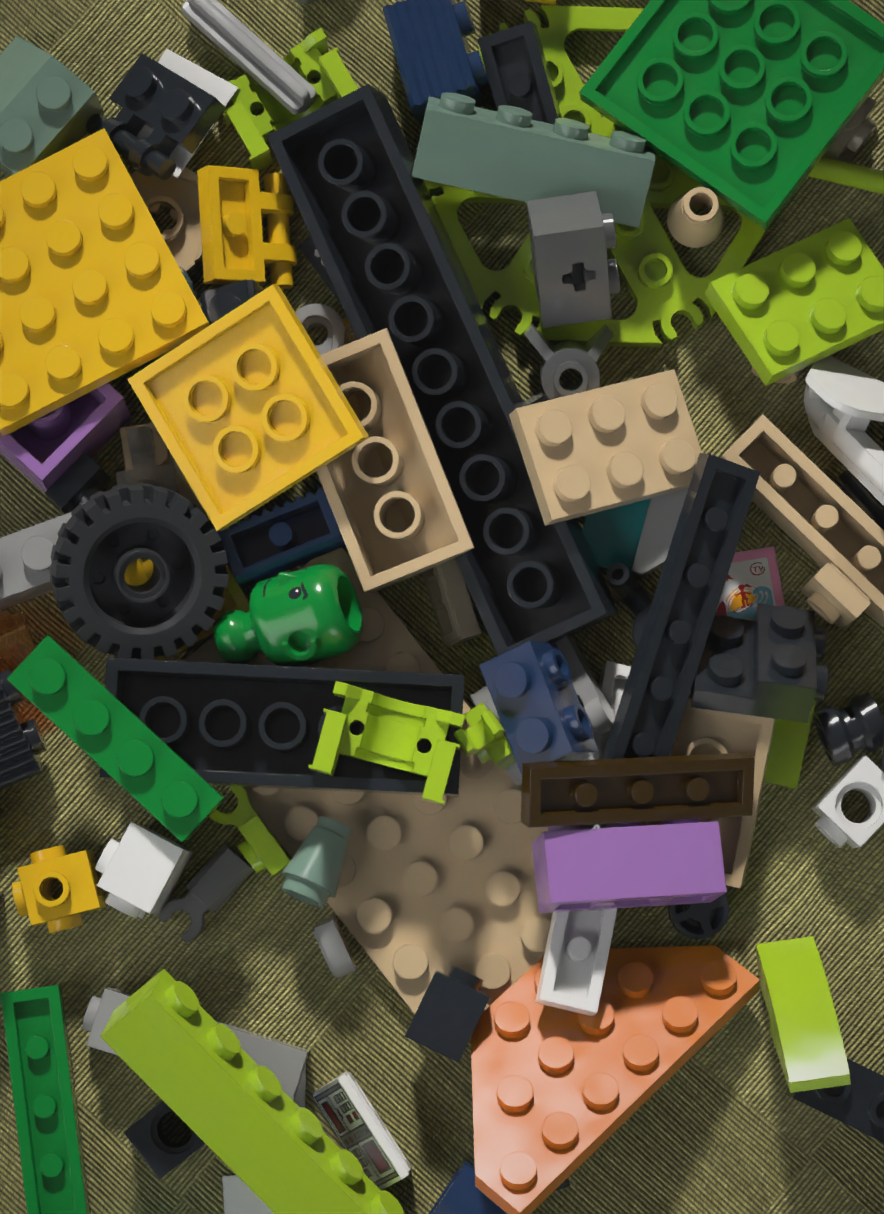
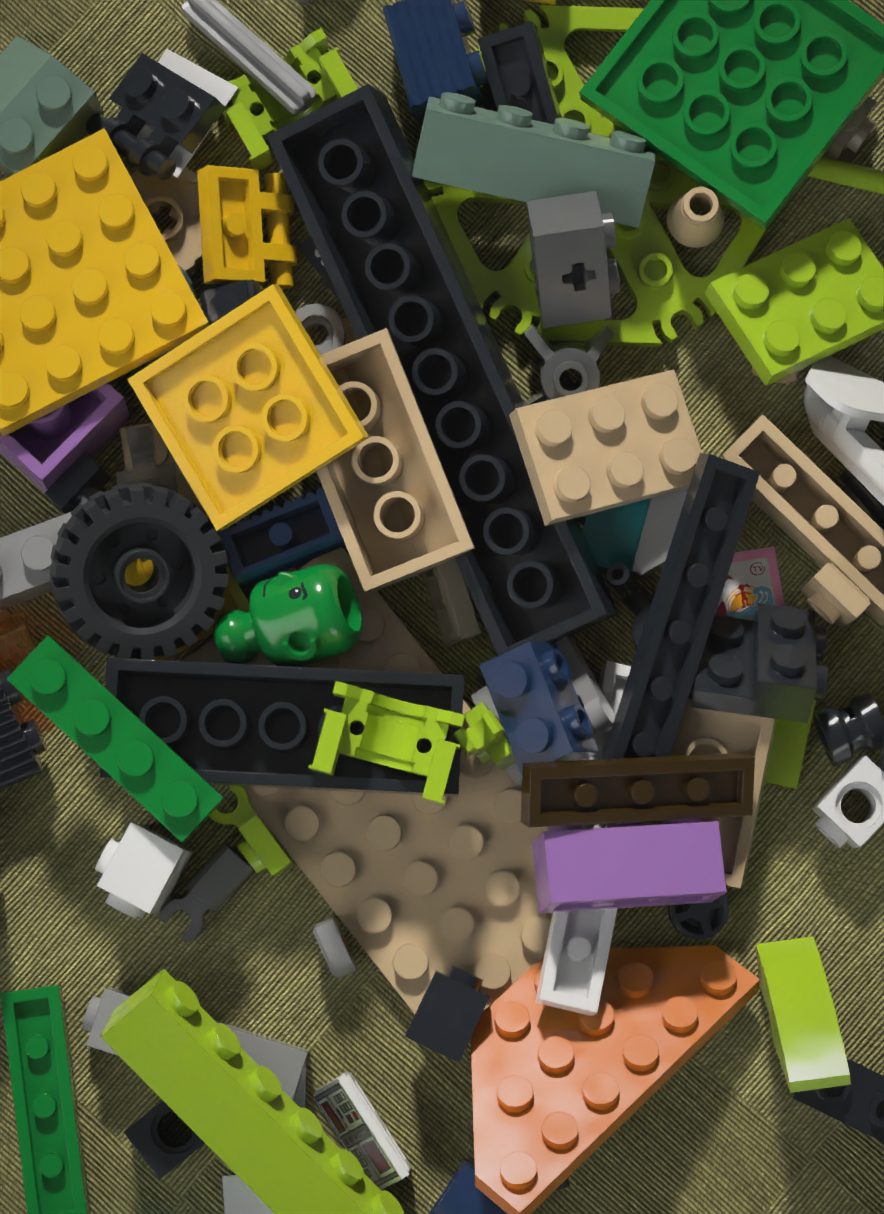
yellow brick [12,845,107,934] -> none
sand green cone [281,816,352,909] -> none

